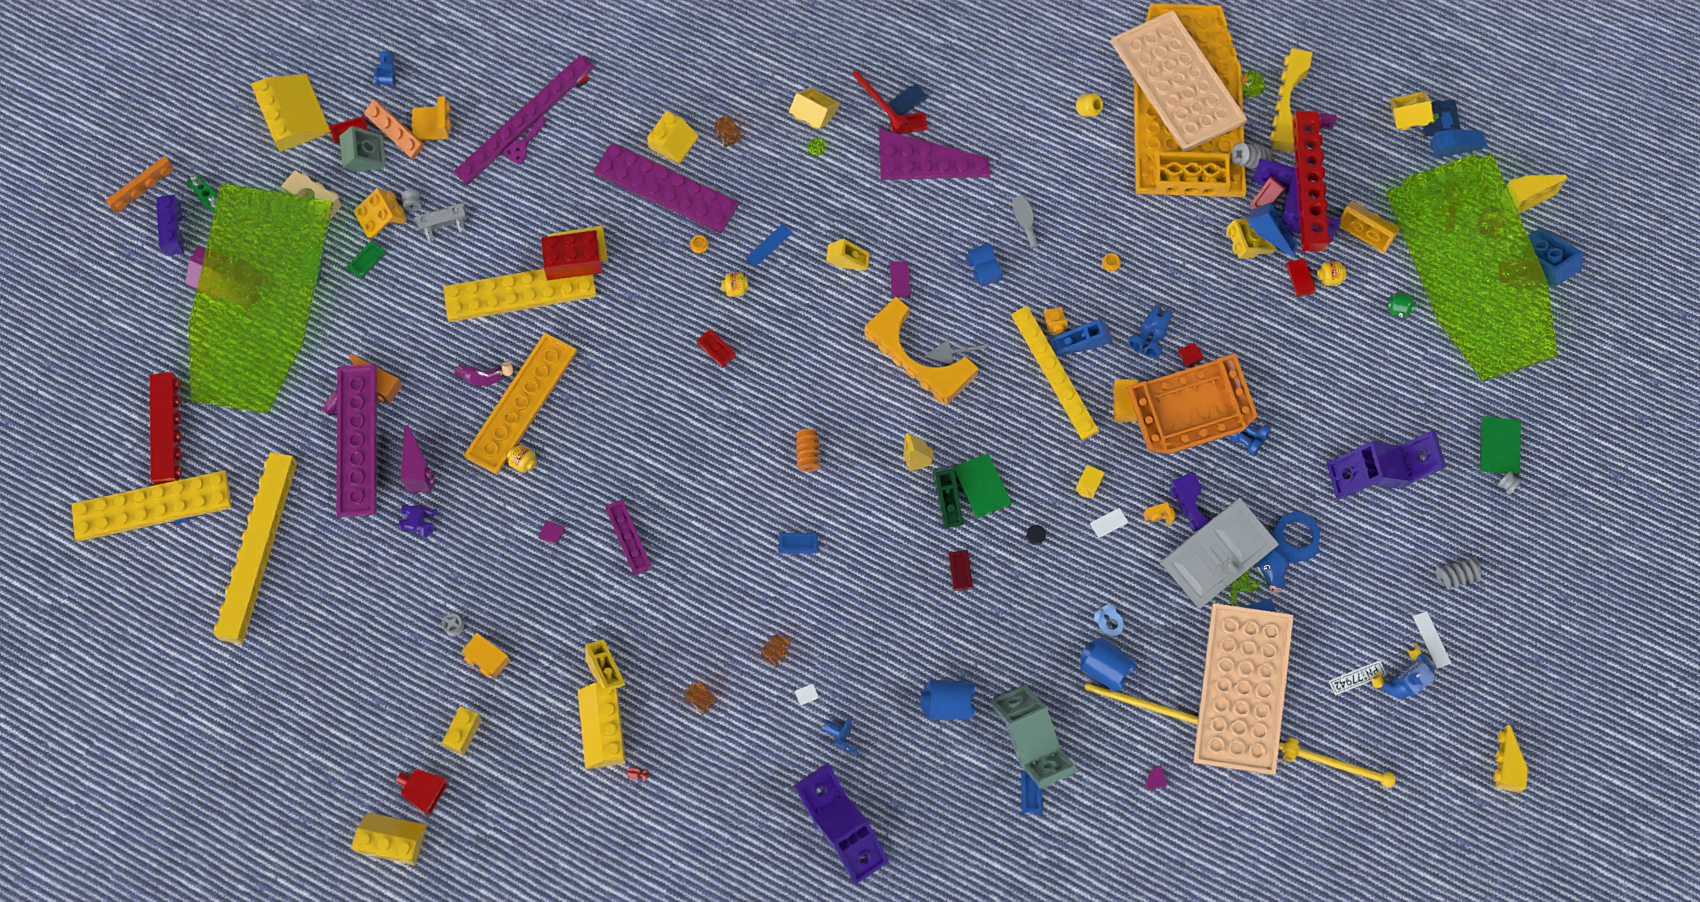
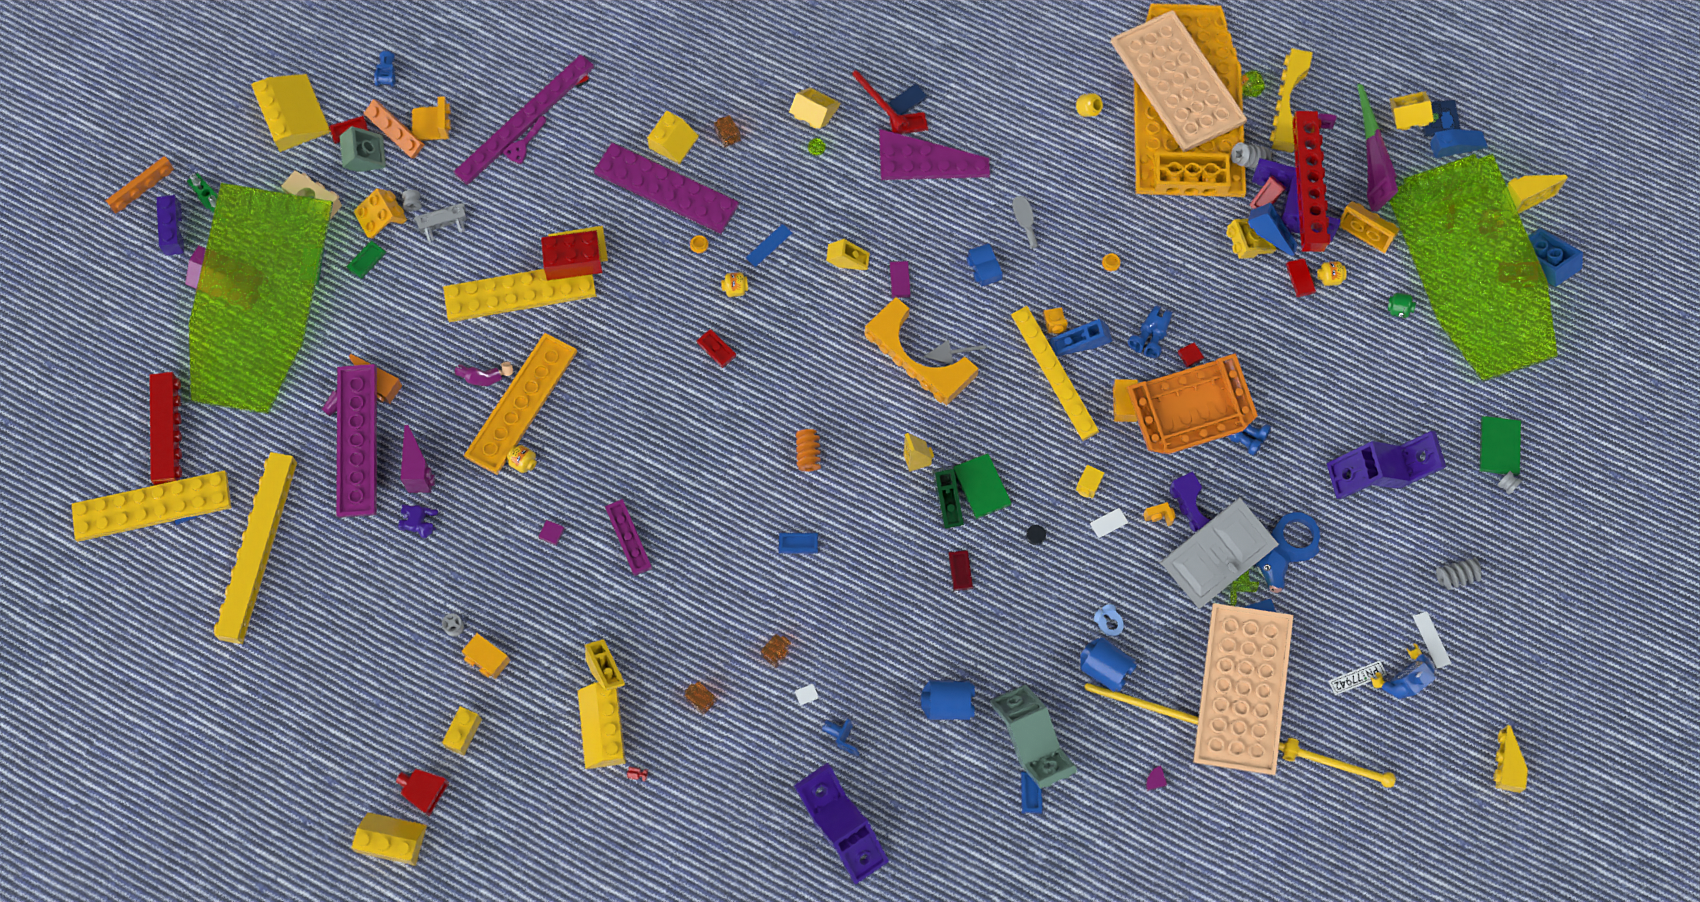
none -> magenta plate [1358,84,1398,212]

